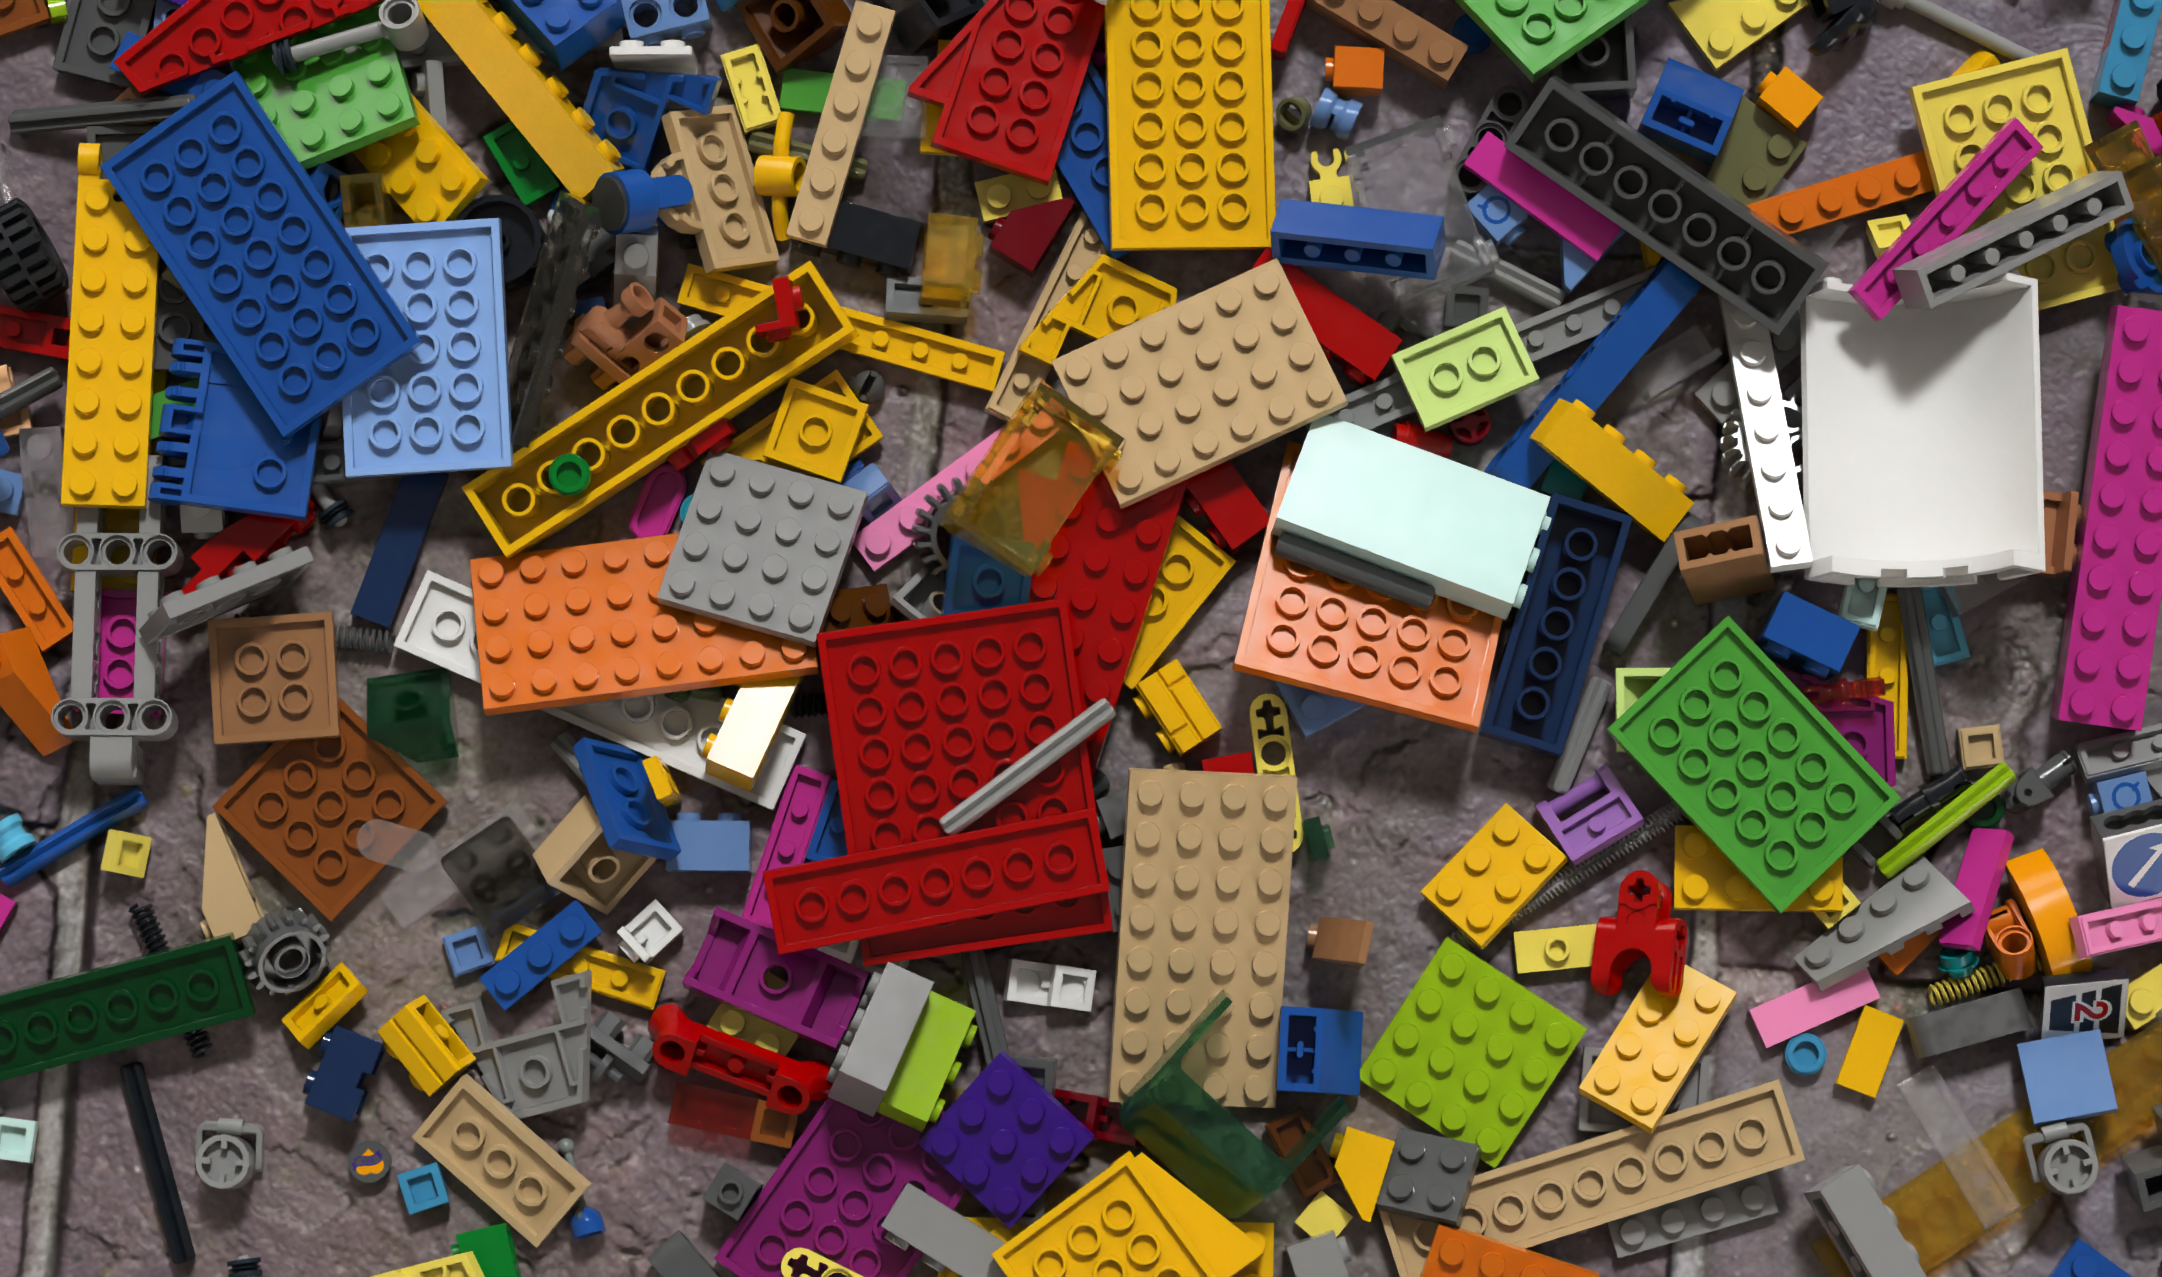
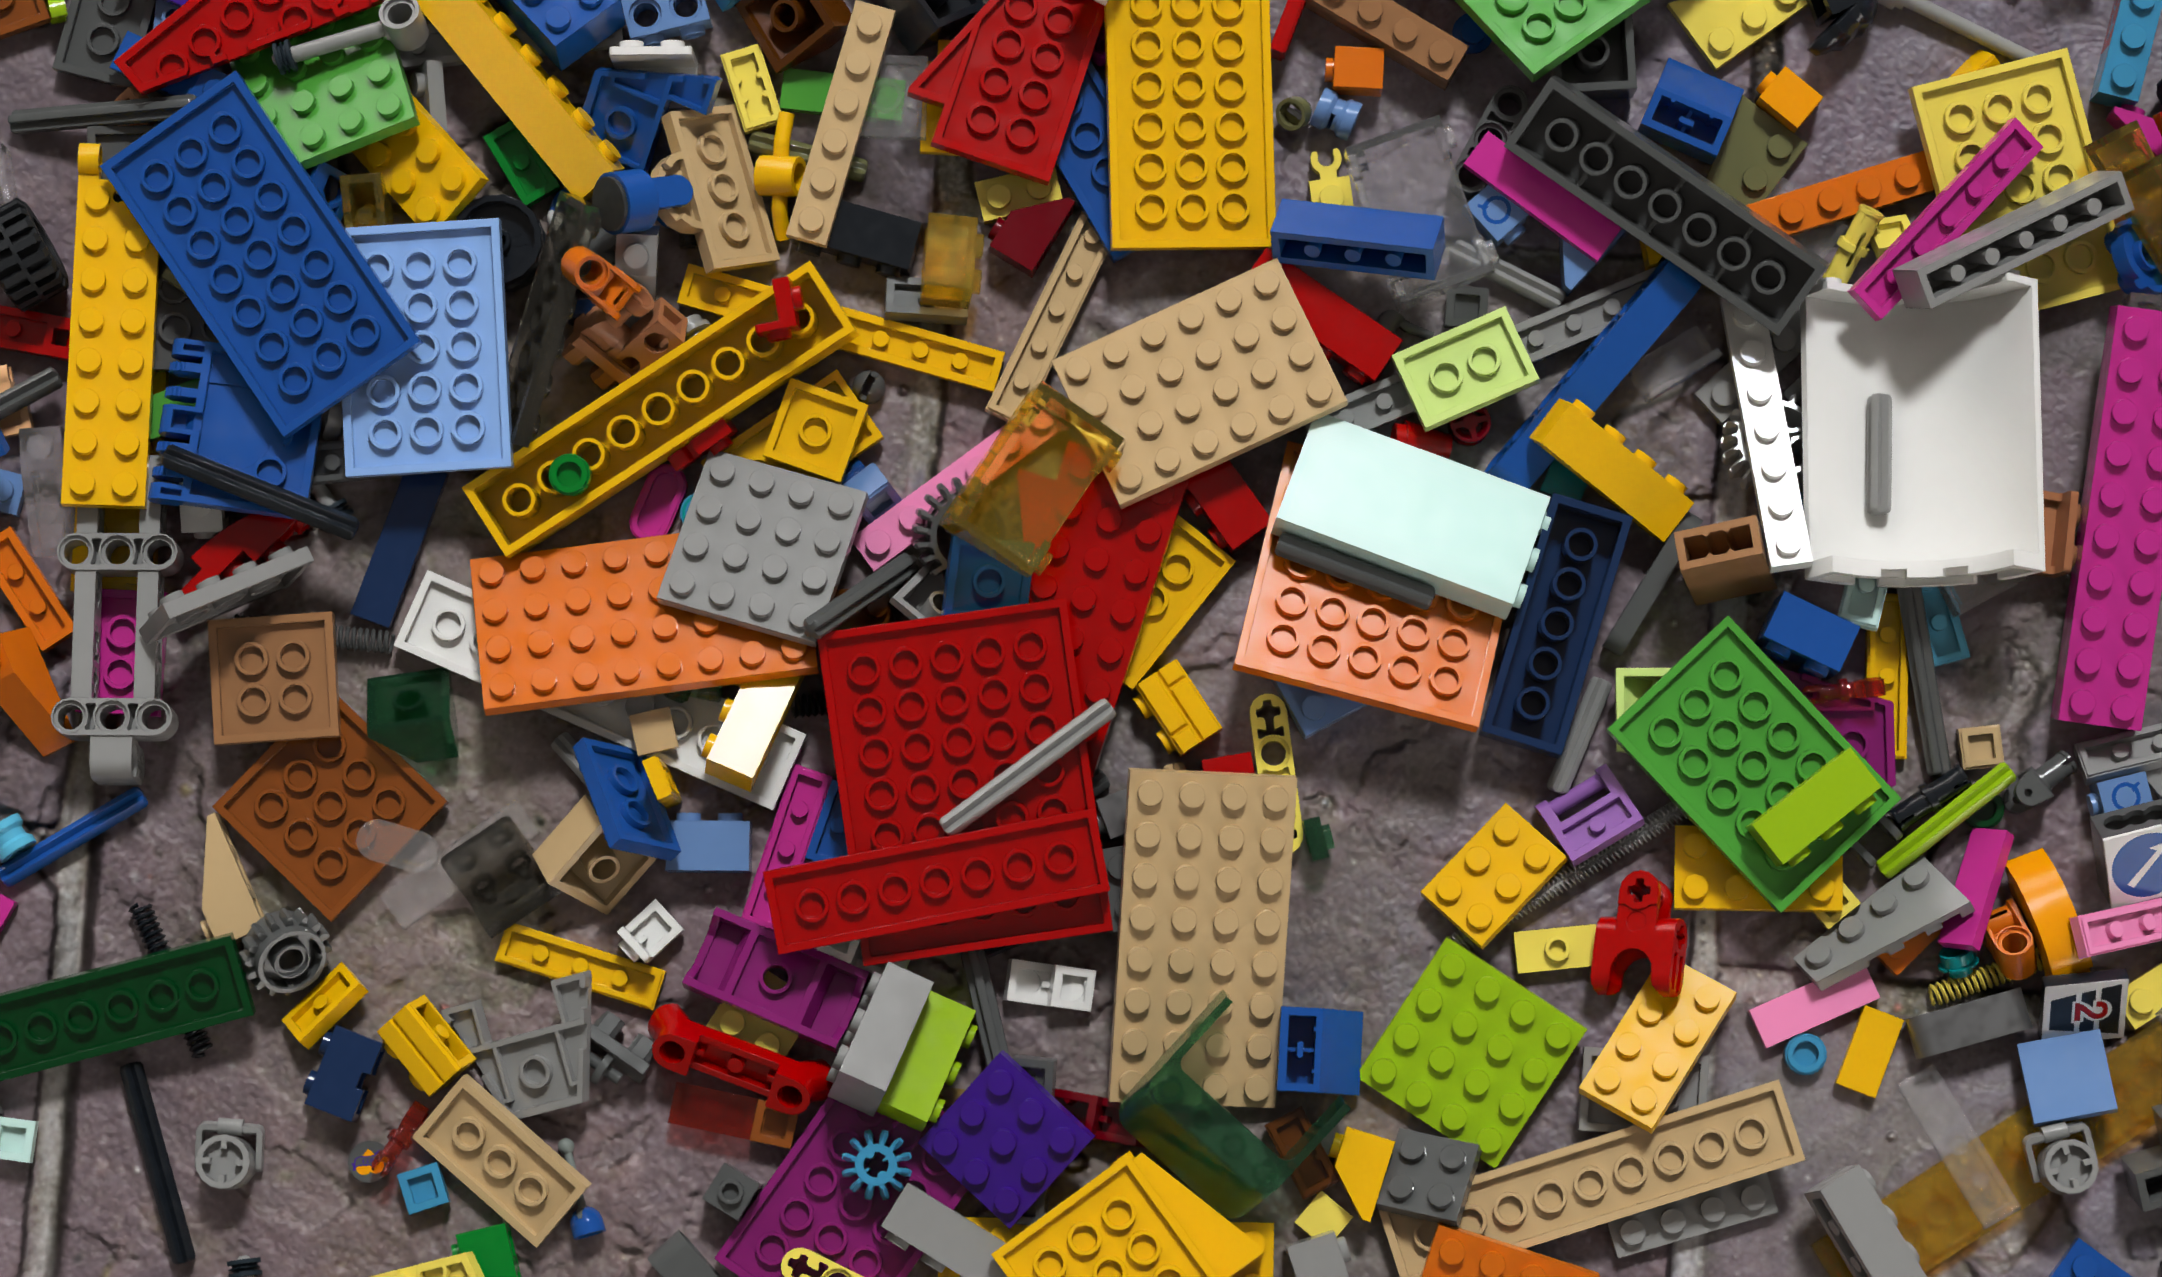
light yellow plate [100,829,152,878] -> none
medium blue tile [442,924,496,978] -> none
blue plate [479,899,604,1011] -> none
yellow wing [1017,254,1177,367] -> none
medium nougat slope [1305,916,1374,969] -> none
none -> black axle [161,444,359,540]
none -> clear red piece [371,1100,429,1176]
none -> orange piece [561,246,643,321]
none -> tan tile [629,706,680,757]
none -> dark grey axle [803,553,919,639]
none -> dark azure gear [842,1130,912,1200]
none -> lime brick [1745,747,1882,867]
none -> light yellow pin [1822,204,1884,284]
none -> light grey axle [1866,393,1892,515]

